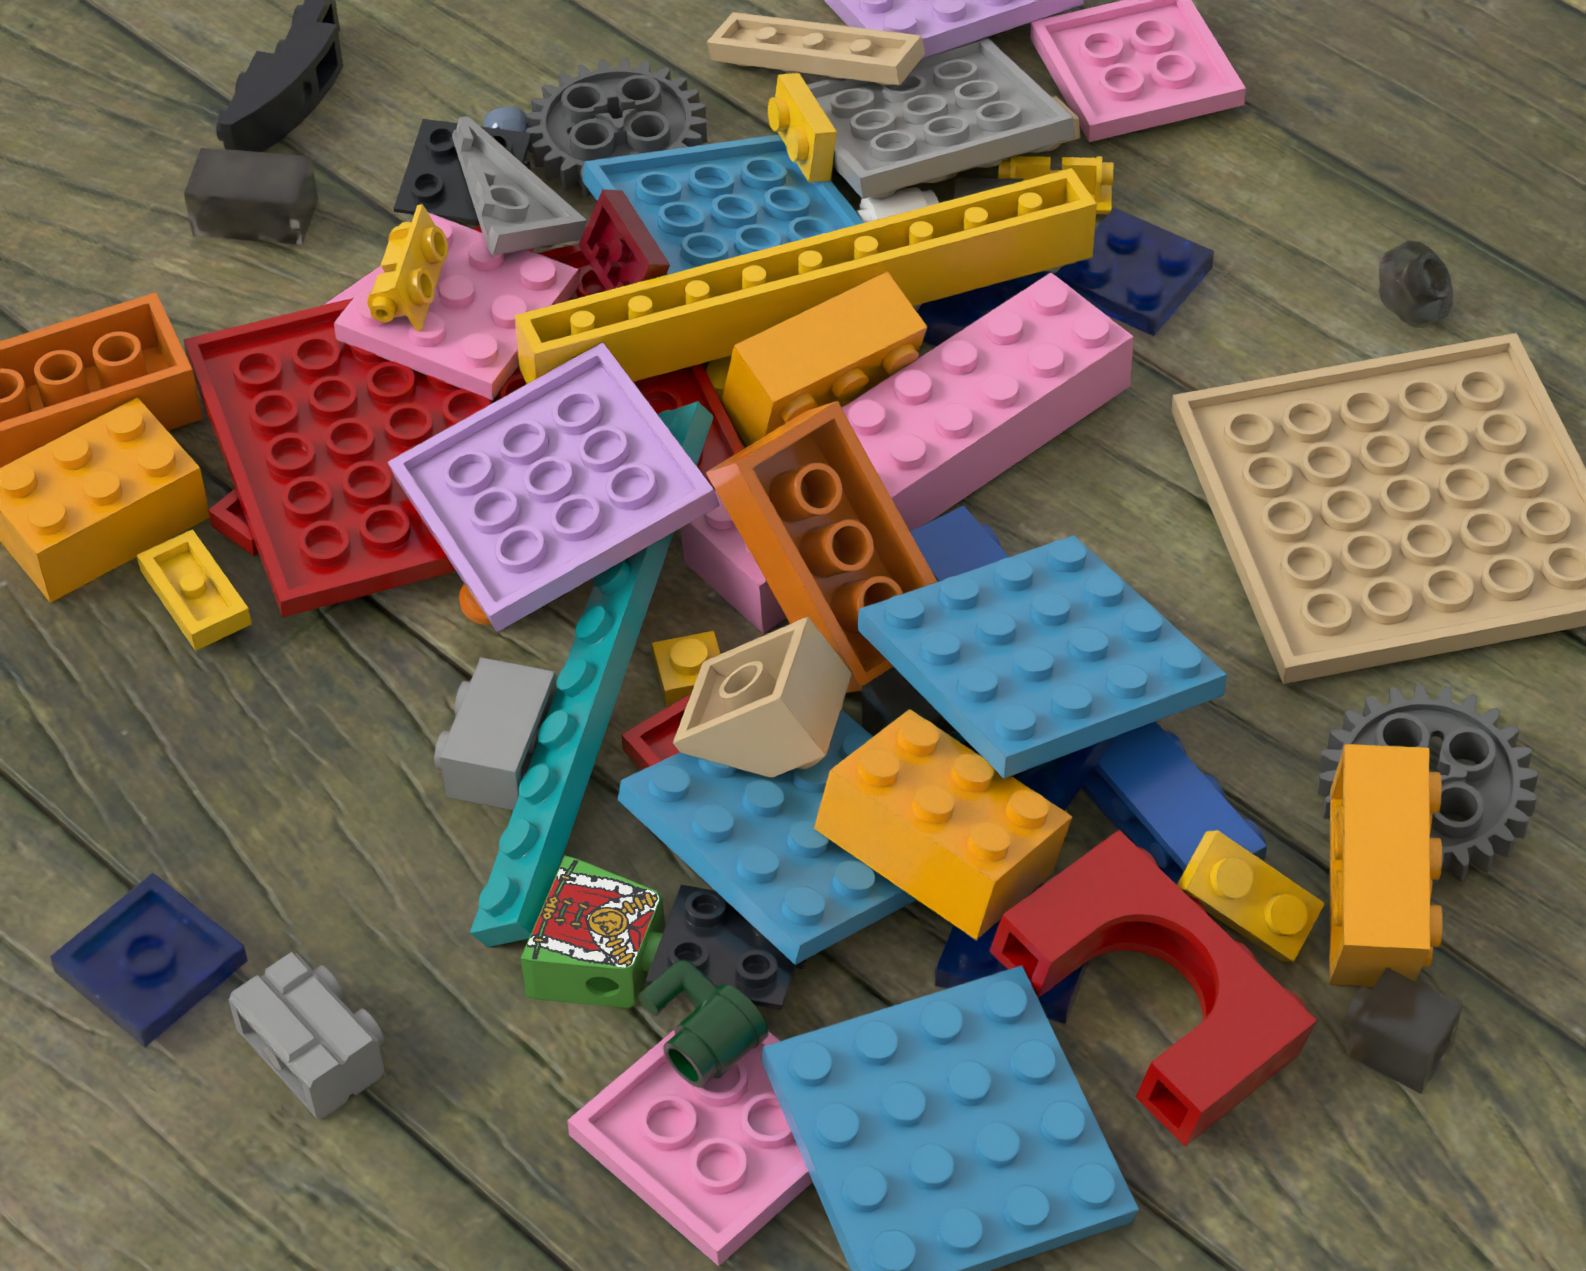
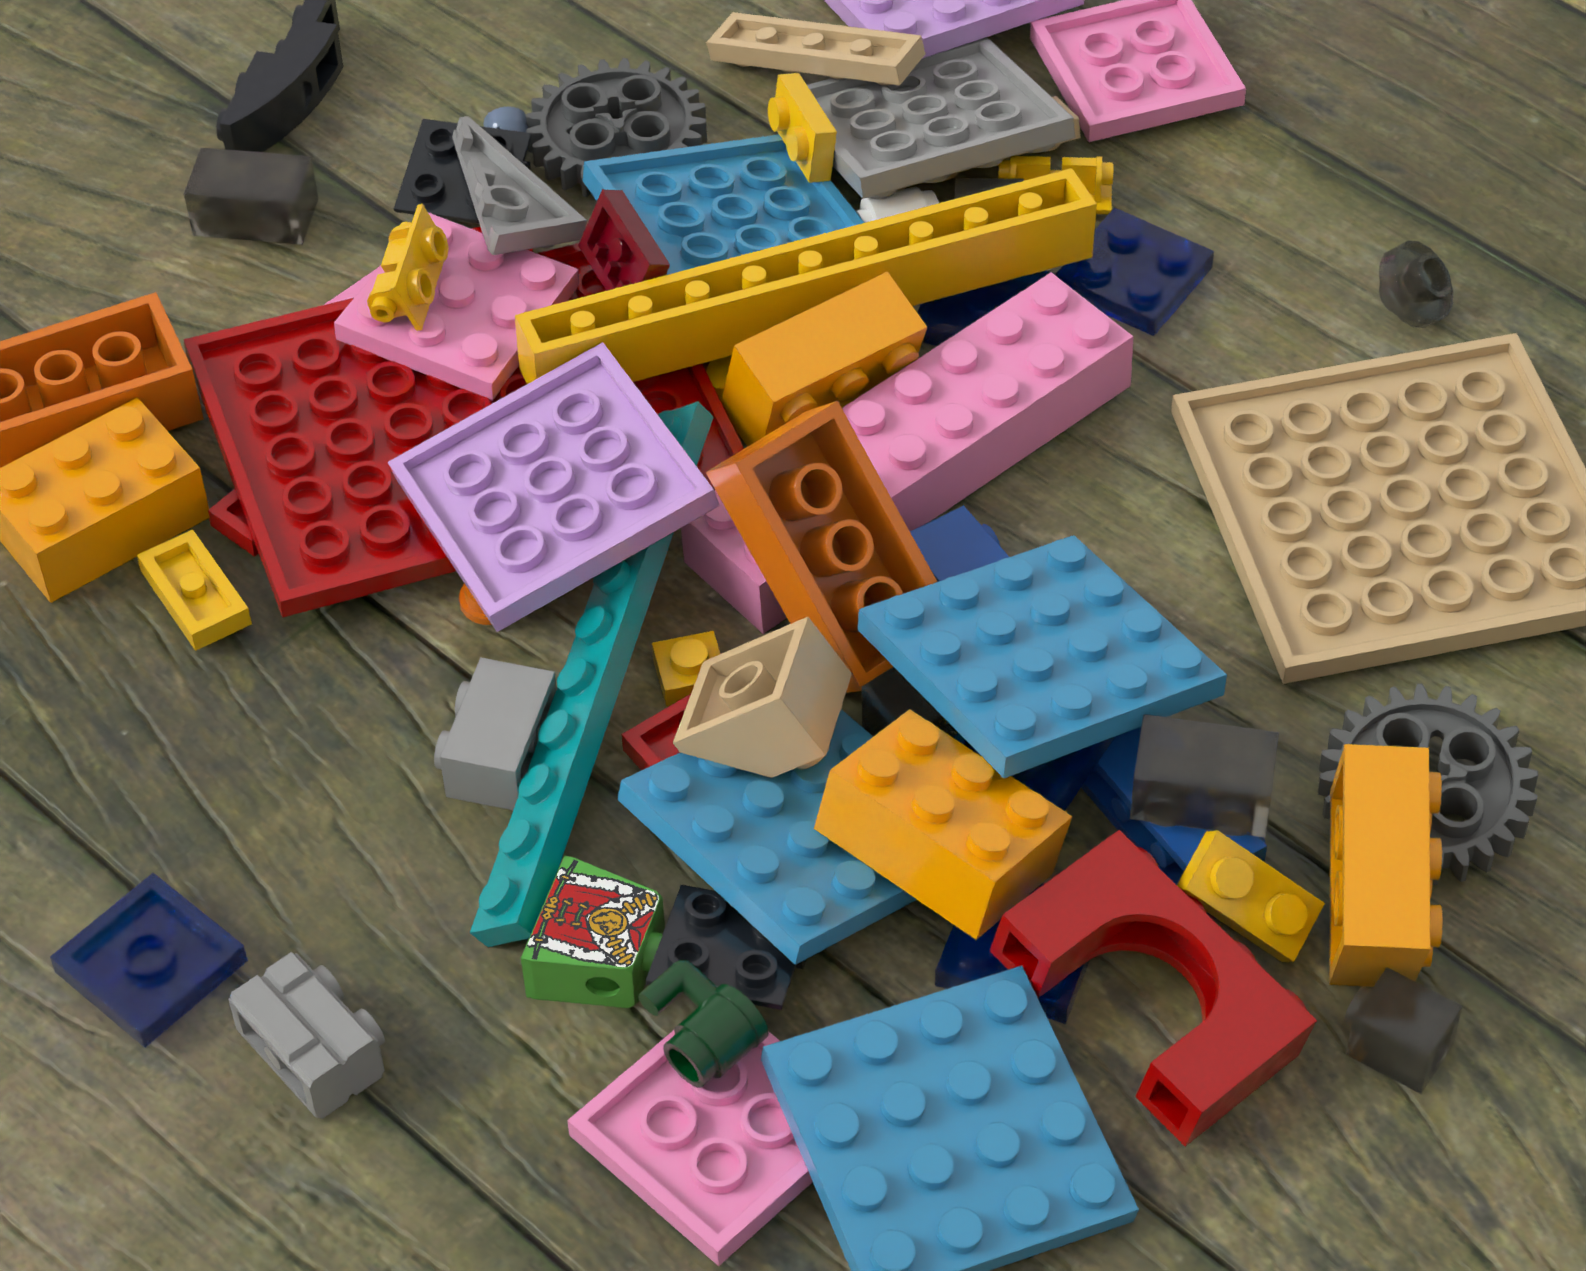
none -> clear smoke brick [1130,714,1279,838]

